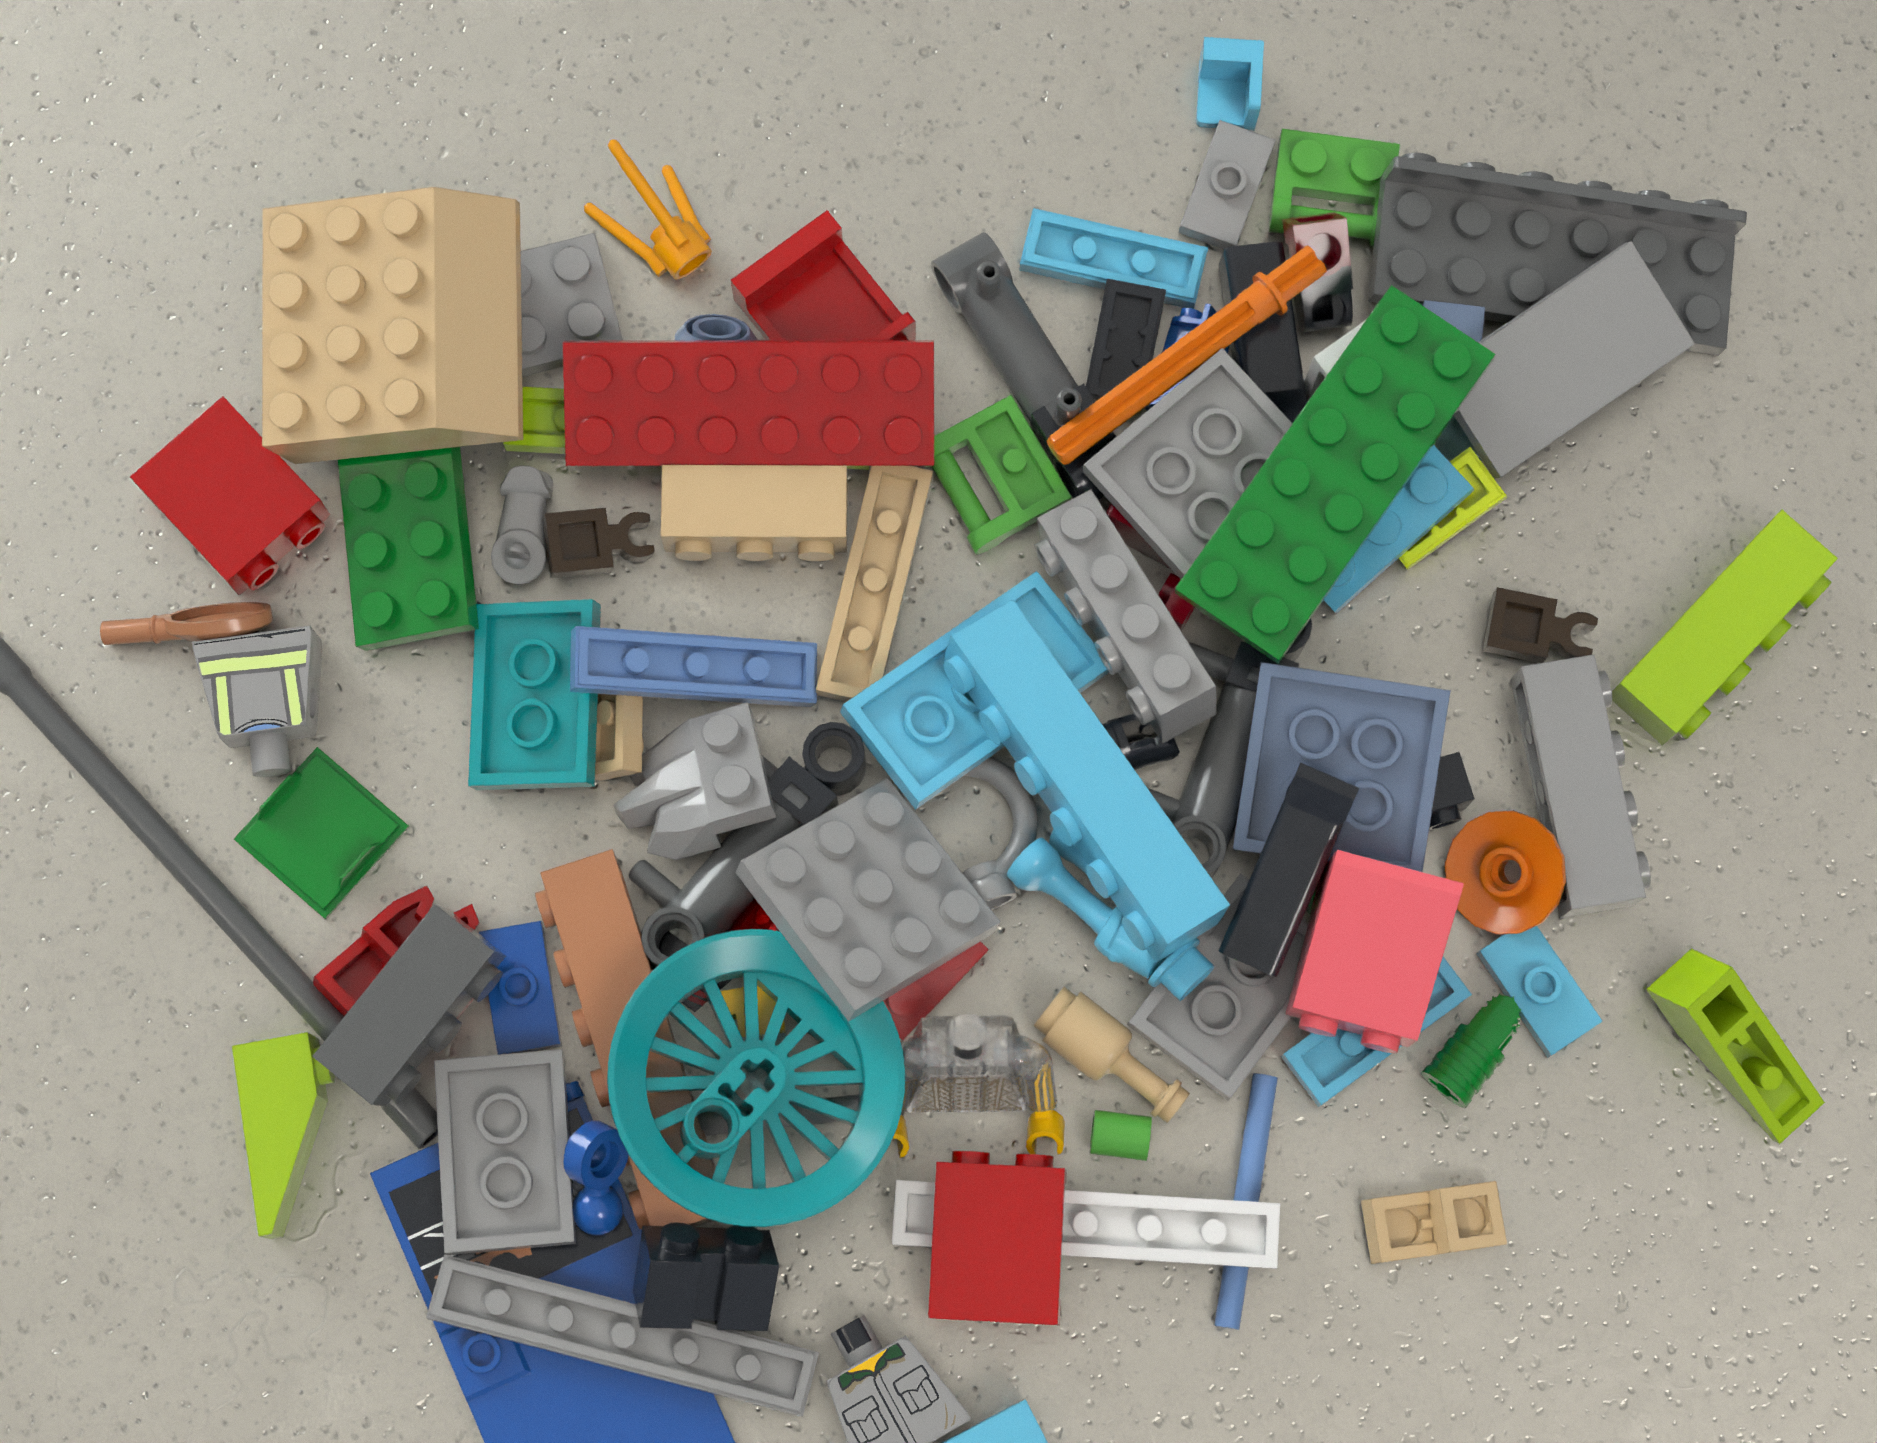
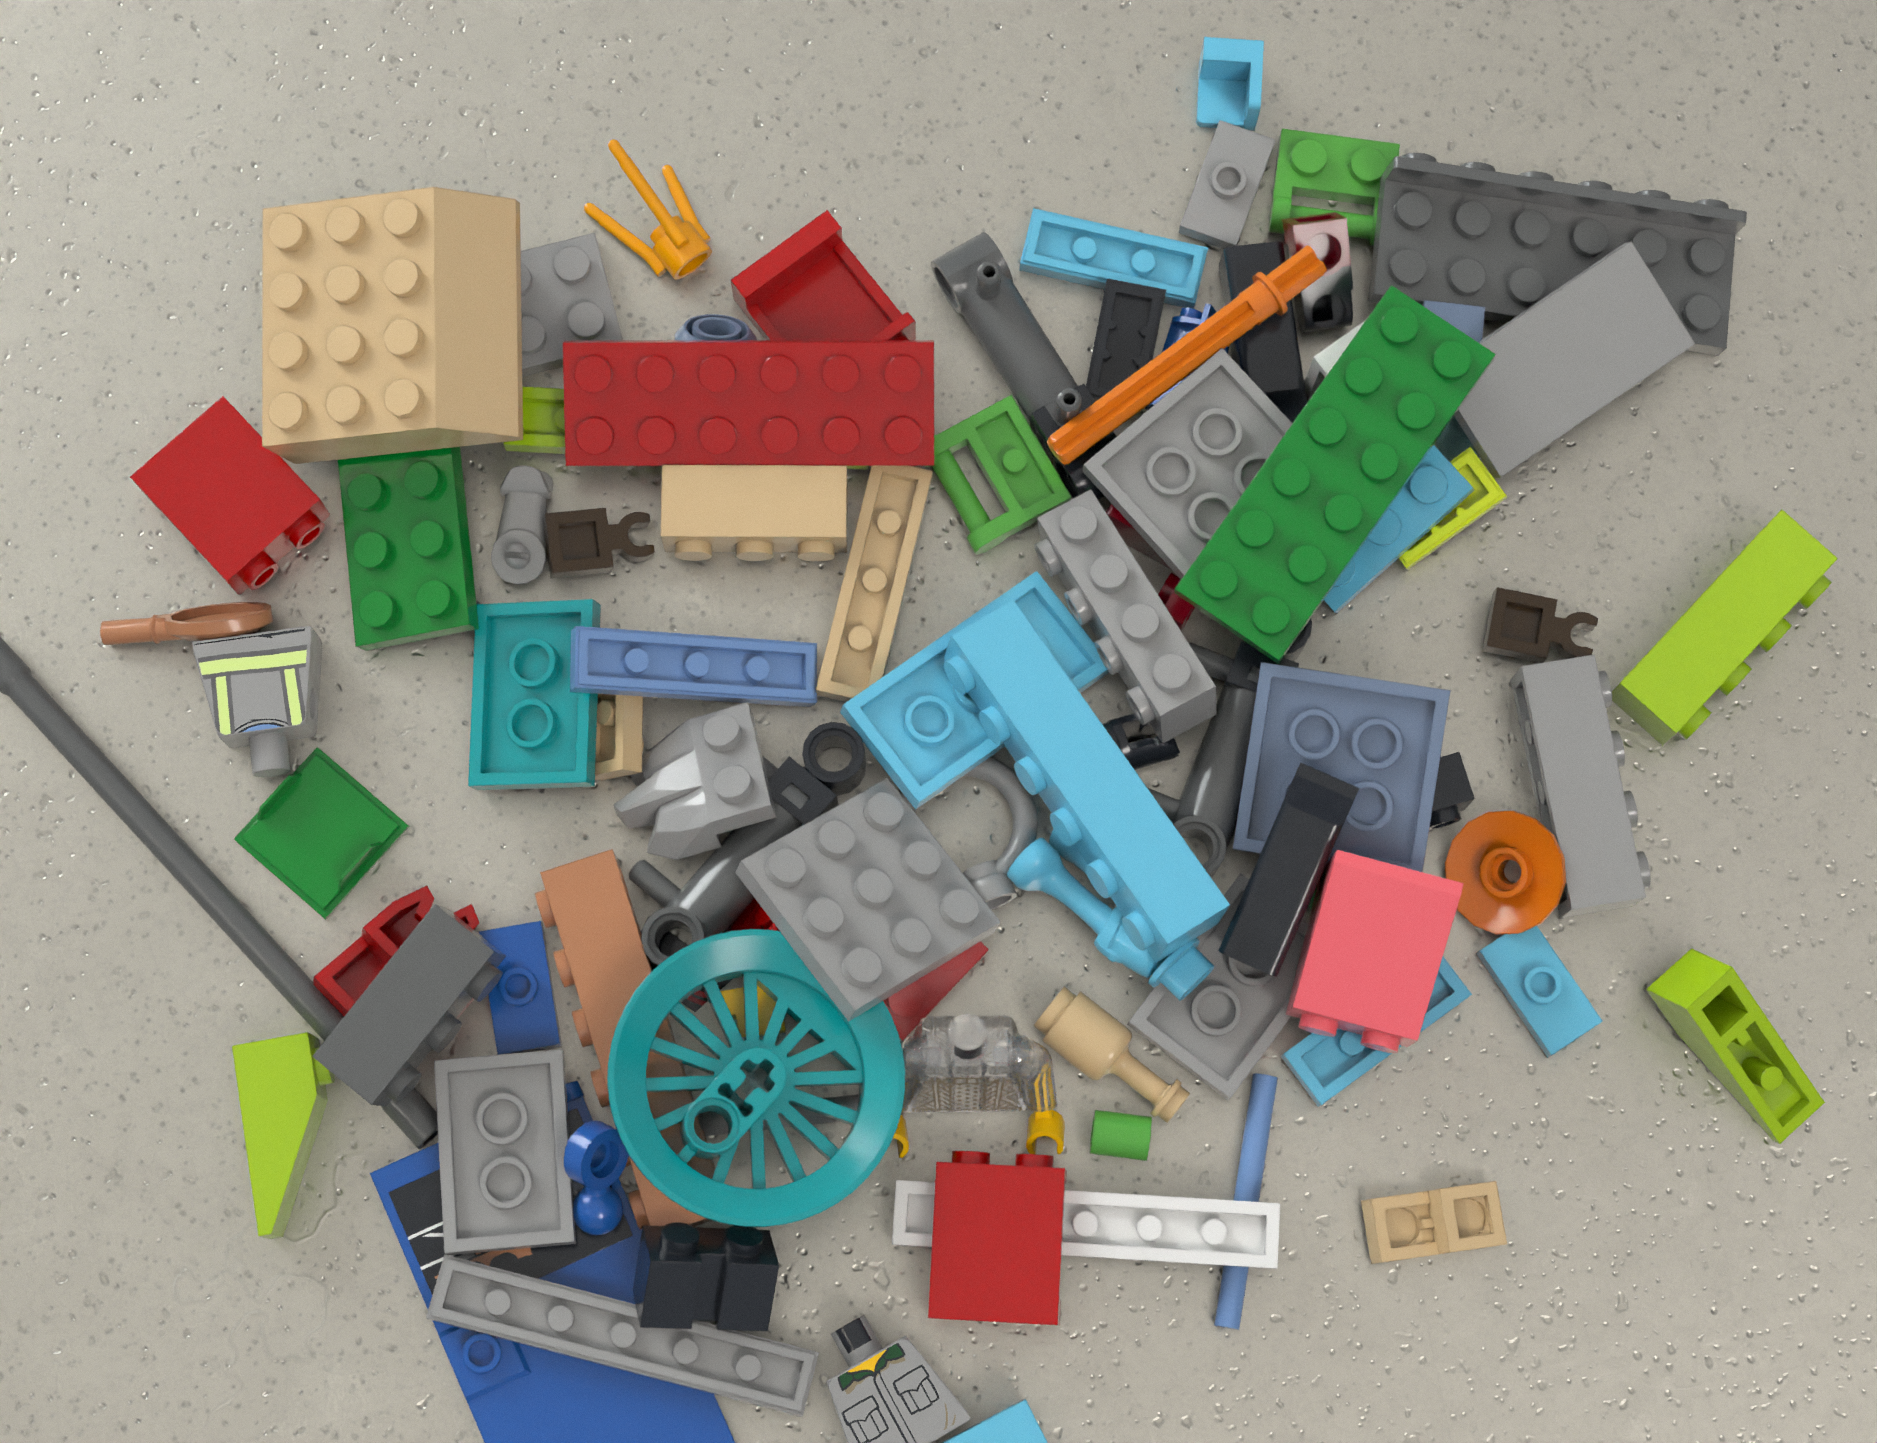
green hinge [1421,993,1521,1108] -> none

